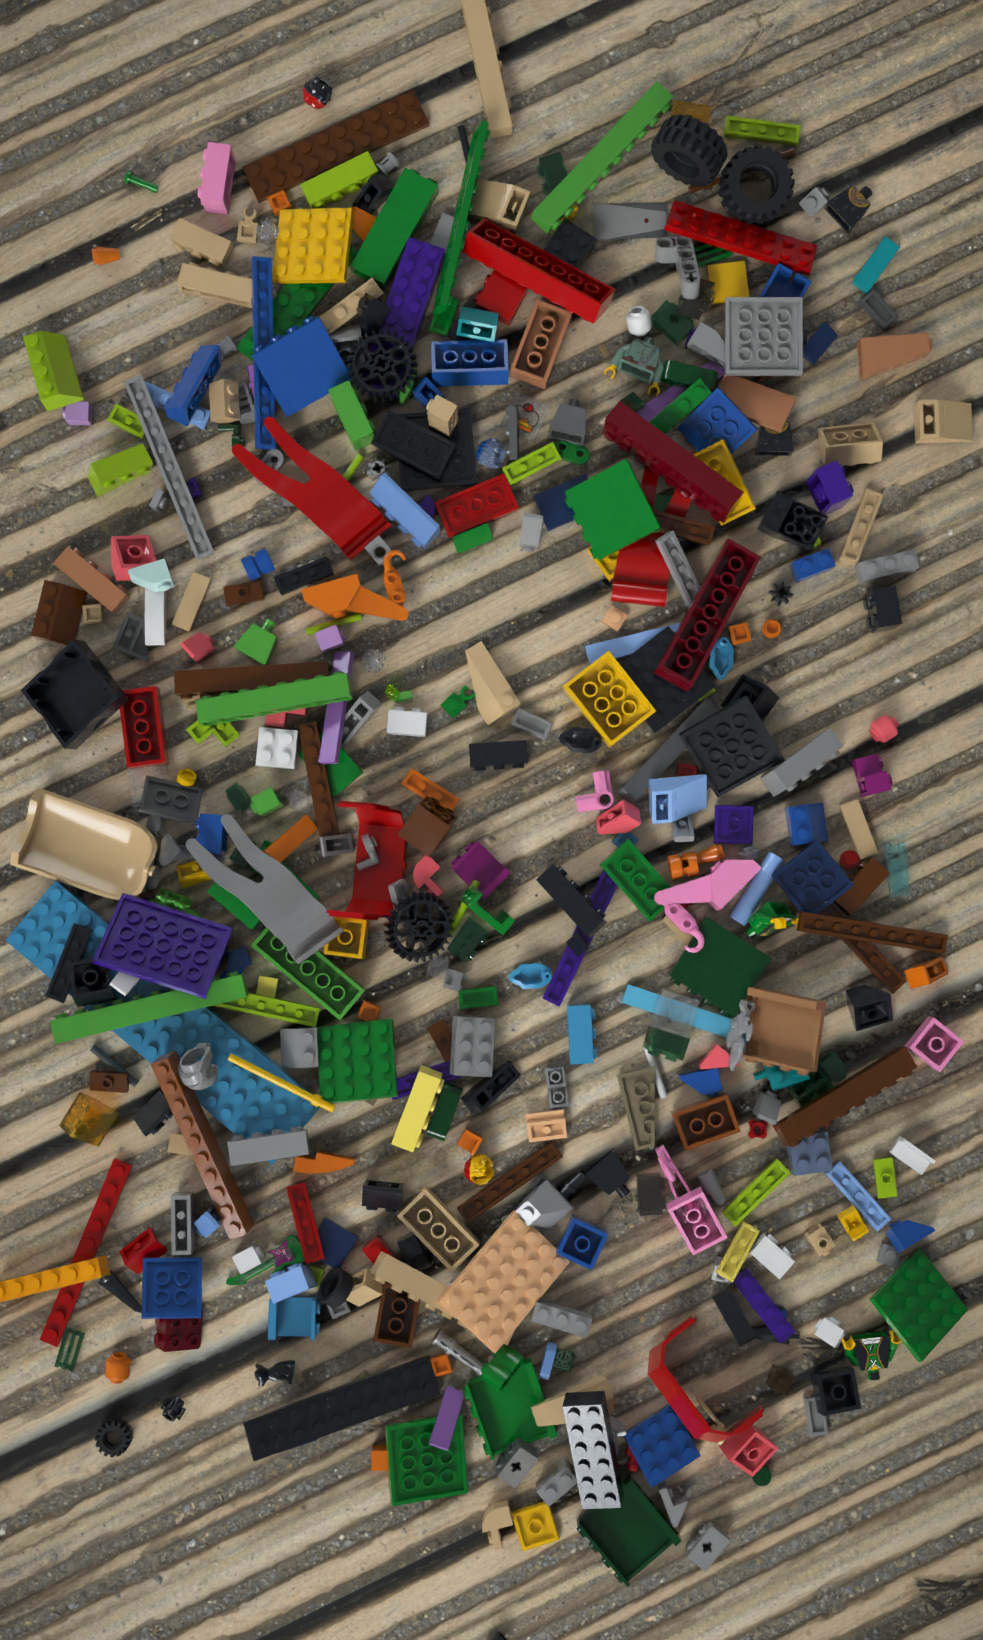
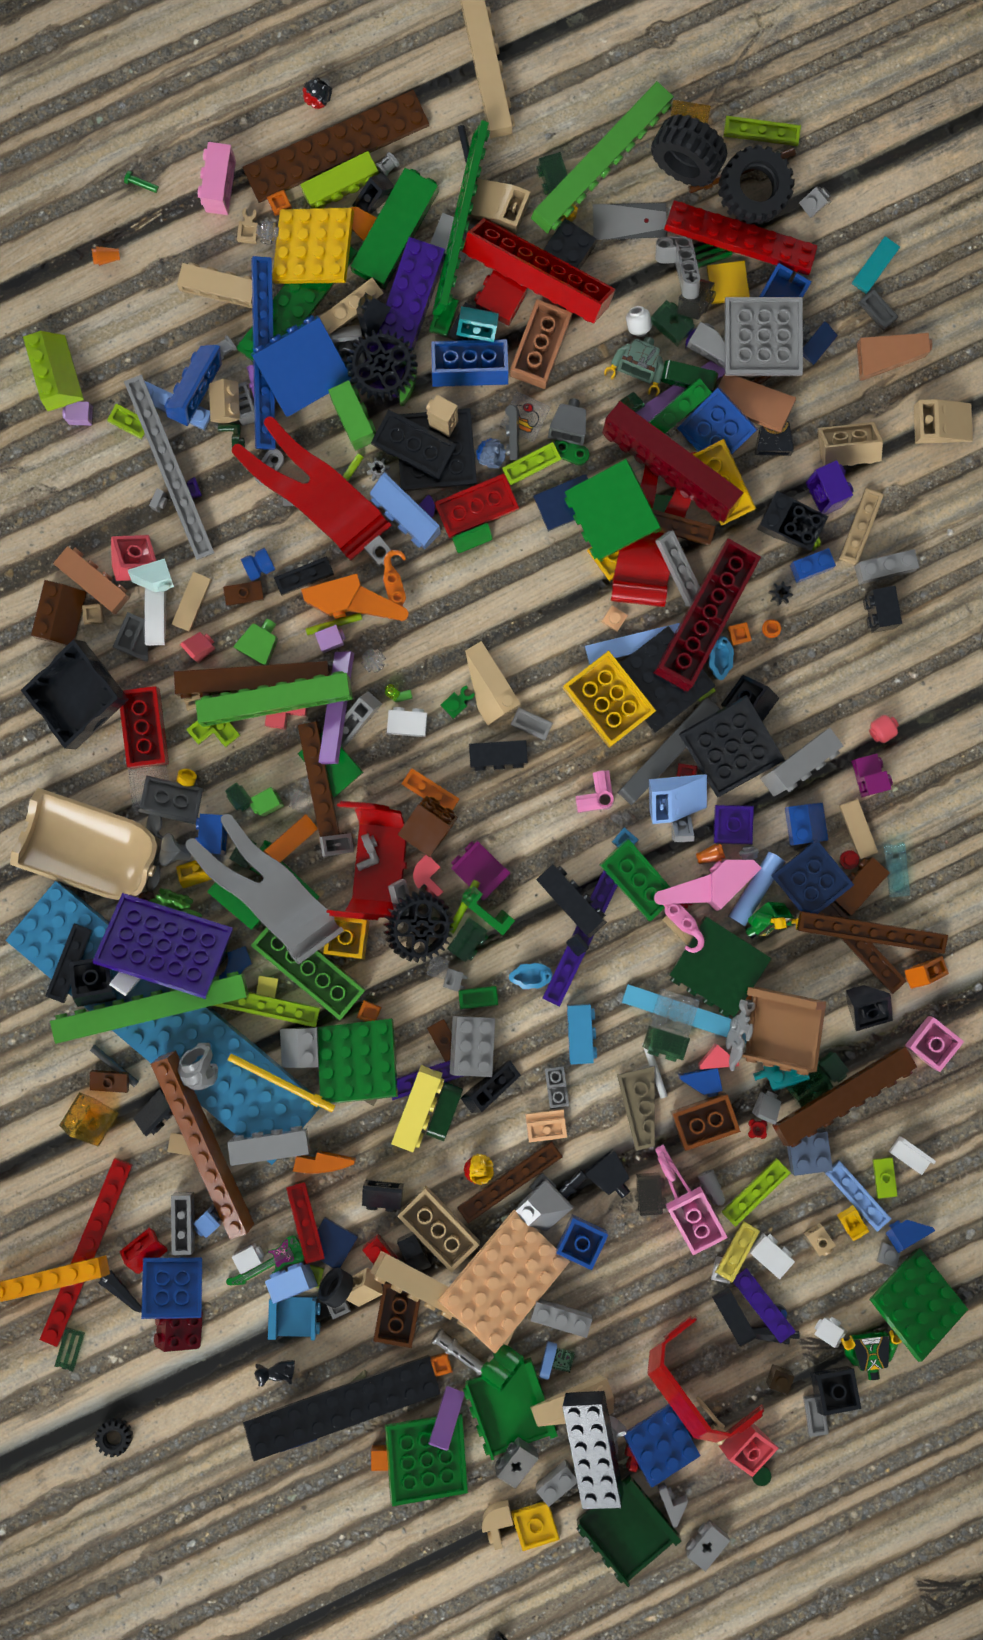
lime wedge [88,443,153,497] -> none
orange head [105,1352,131,1384] -> none
black gear [160,1396,186,1422] -> none
tan brick [170,218,234,268] -> none
white brick [256,727,300,770] -> none
blue slope [413,377,447,407] -> none
orange panel [457,1127,483,1156] -> none
light grey slope [519,513,543,552] -> none
black arm [559,727,603,754] -> none
coral slope [596,799,641,834] -> none
orange wheel [667,851,699,880] -> none
black torso [824,186,872,235] -> none

